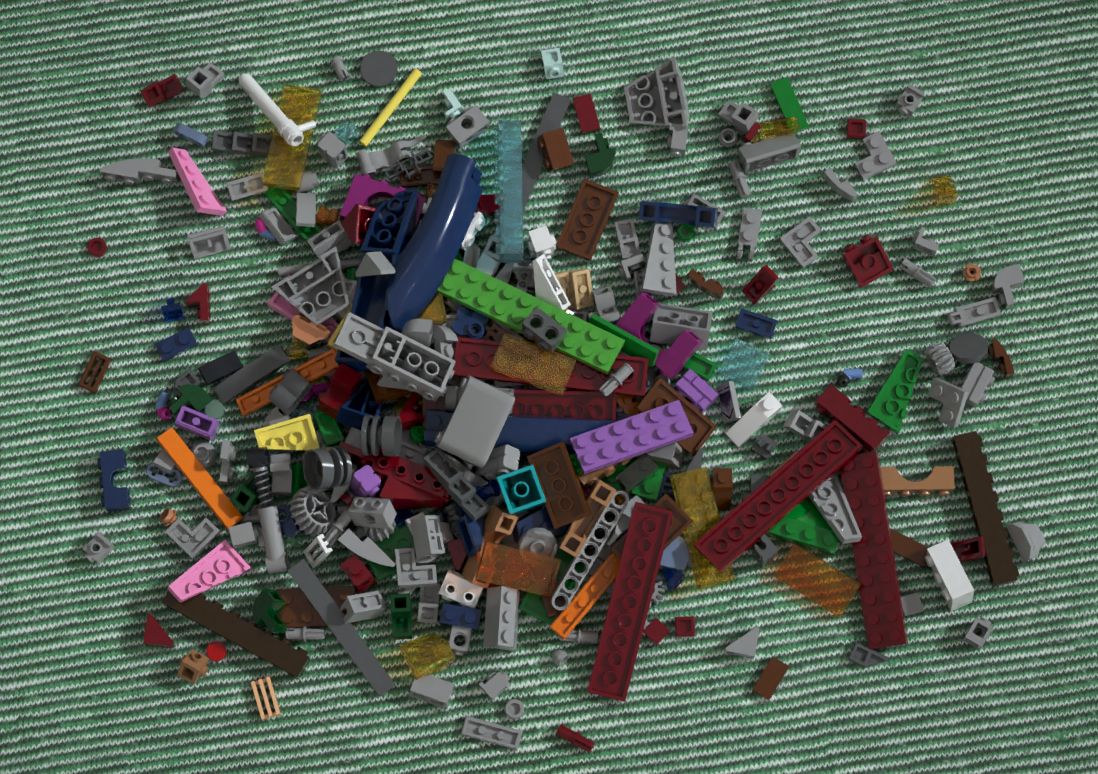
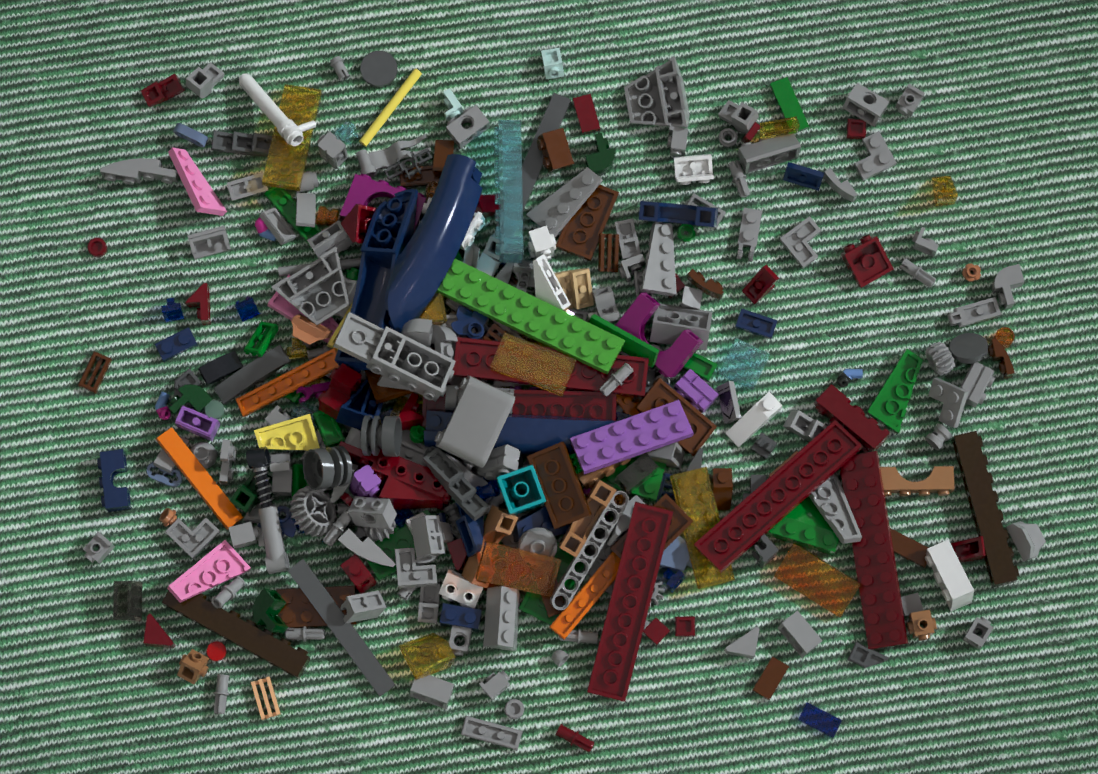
dark grey brick [269,369,313,415] -> none
white tile [303,534,333,568] -> none
light grey slope [356,251,395,277] -> none
dark green brick [390,593,413,640] -> none
dark grey brick [522,307,567,353] -> none
none -> clear smoke brick [113,581,143,622]
none -> light grey pin [211,576,245,609]
none -> light grey axle [214,674,230,714]
none -> clear blue tile [235,296,260,322]
none -> green tile [244,321,279,357]
none -> light grey wing [526,167,603,237]
none -> reddish brown tile [598,233,619,273]
none -> white bracket [673,154,714,185]
none -> light grey slope [681,286,703,310]
none -> light grey hinge [778,610,822,658]
none -> dark blue plate [783,162,824,191]
none -> clear blue tile [798,702,842,738]
none -> light grey brick [842,83,890,127]
none -> medium nougat brick [907,610,937,641]
none -> light grey wheel [925,424,952,450]
none -> clear orange wheel [993,327,1015,349]

